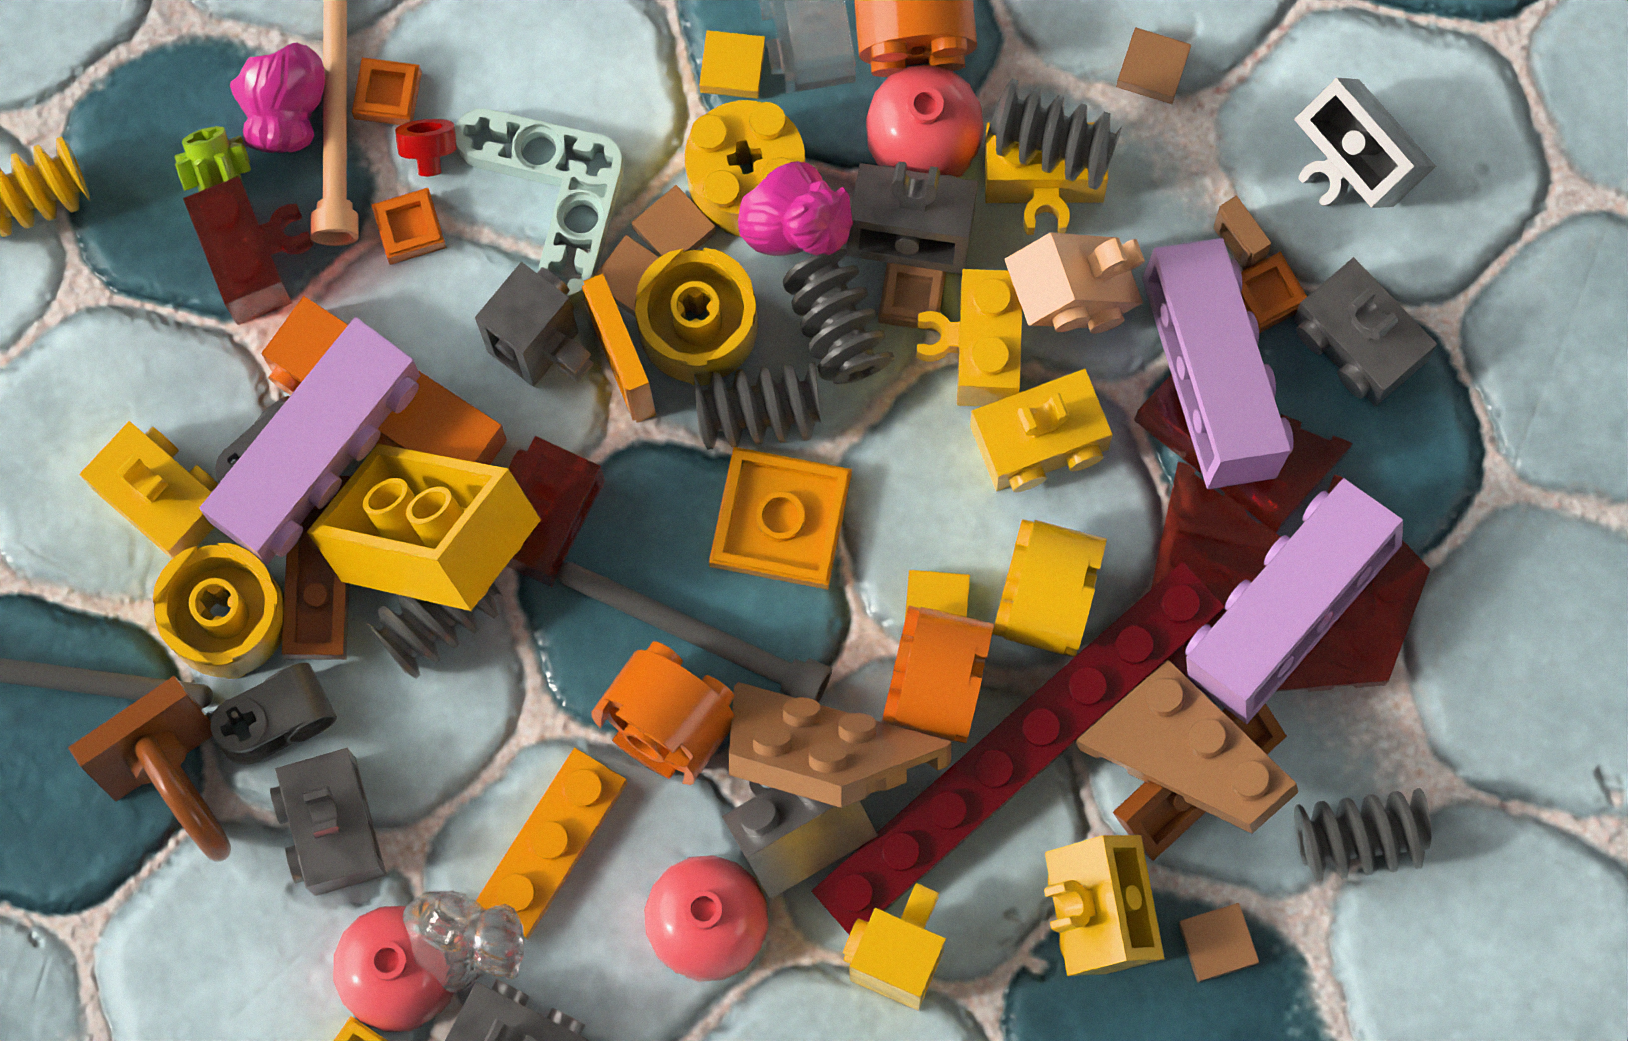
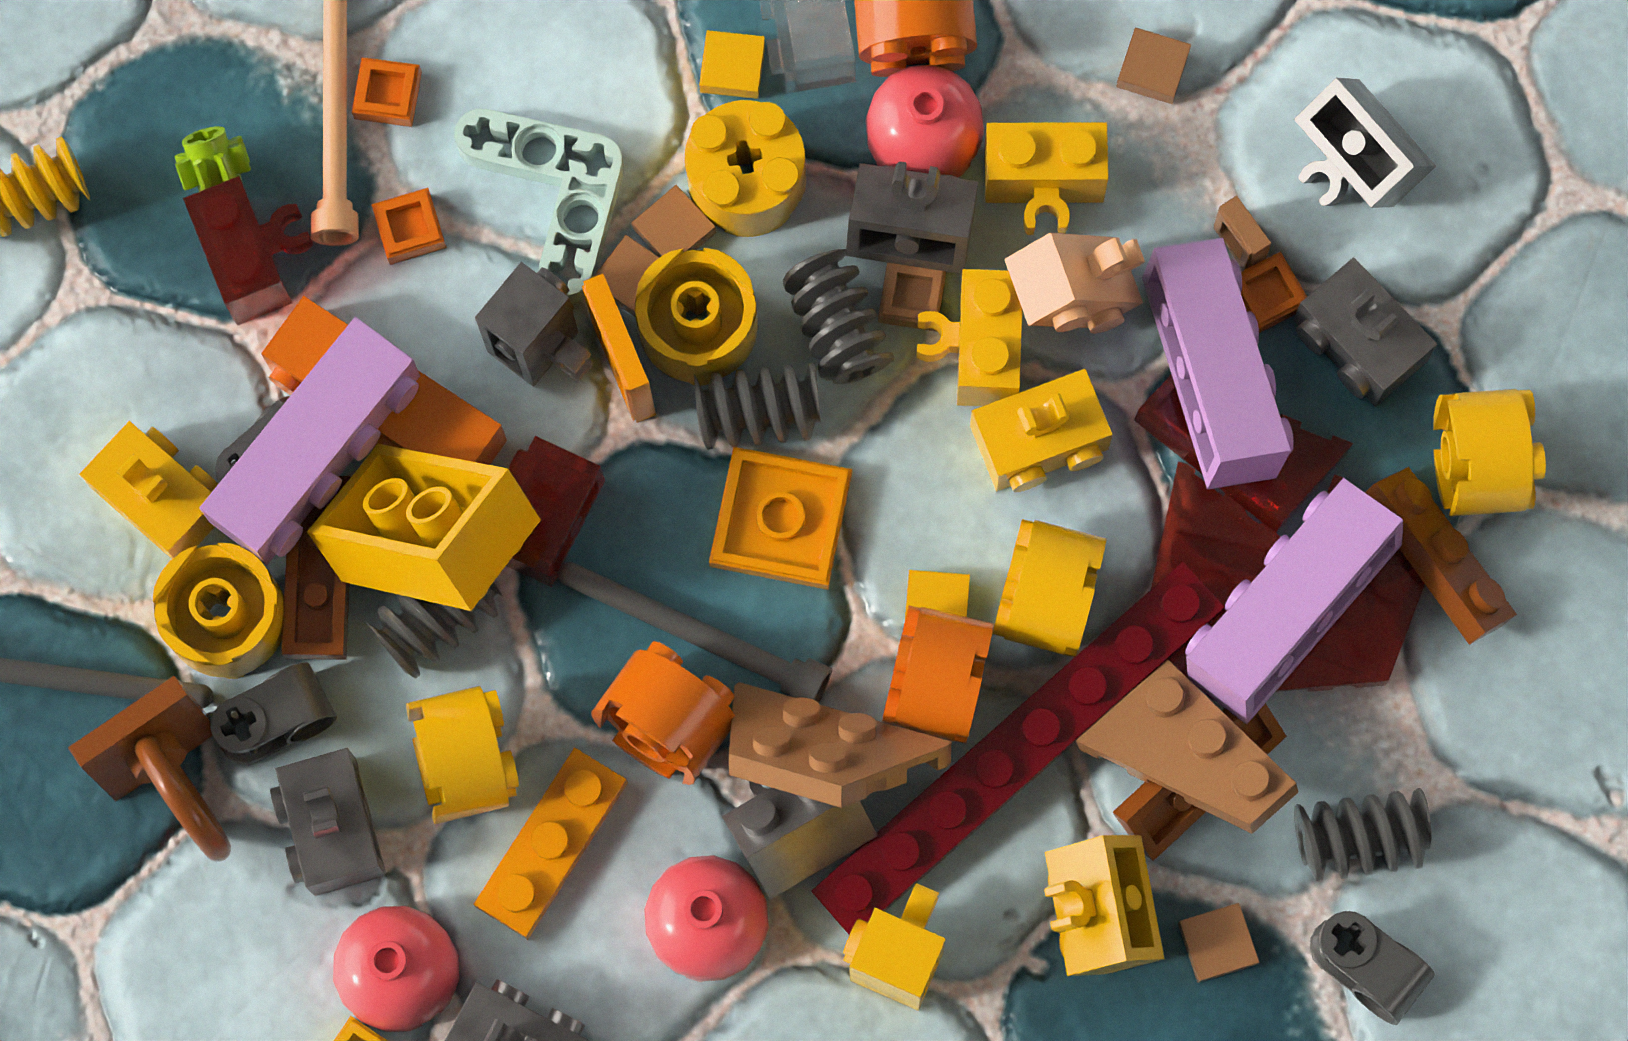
dark pink hair [230,42,325,153] -> none
red tile [395,119,457,177] -> none
clear hair [402,891,524,993] -> none
dark pink hair [738,161,853,256] -> none
dark grey piece [985,78,1122,190] -> none
none -> yellow brick [406,686,519,825]
none -> dark grey piece [1310,911,1435,1025]
none -> dark orange plate [1365,467,1517,645]
none -> yellow brick [1433,389,1546,516]

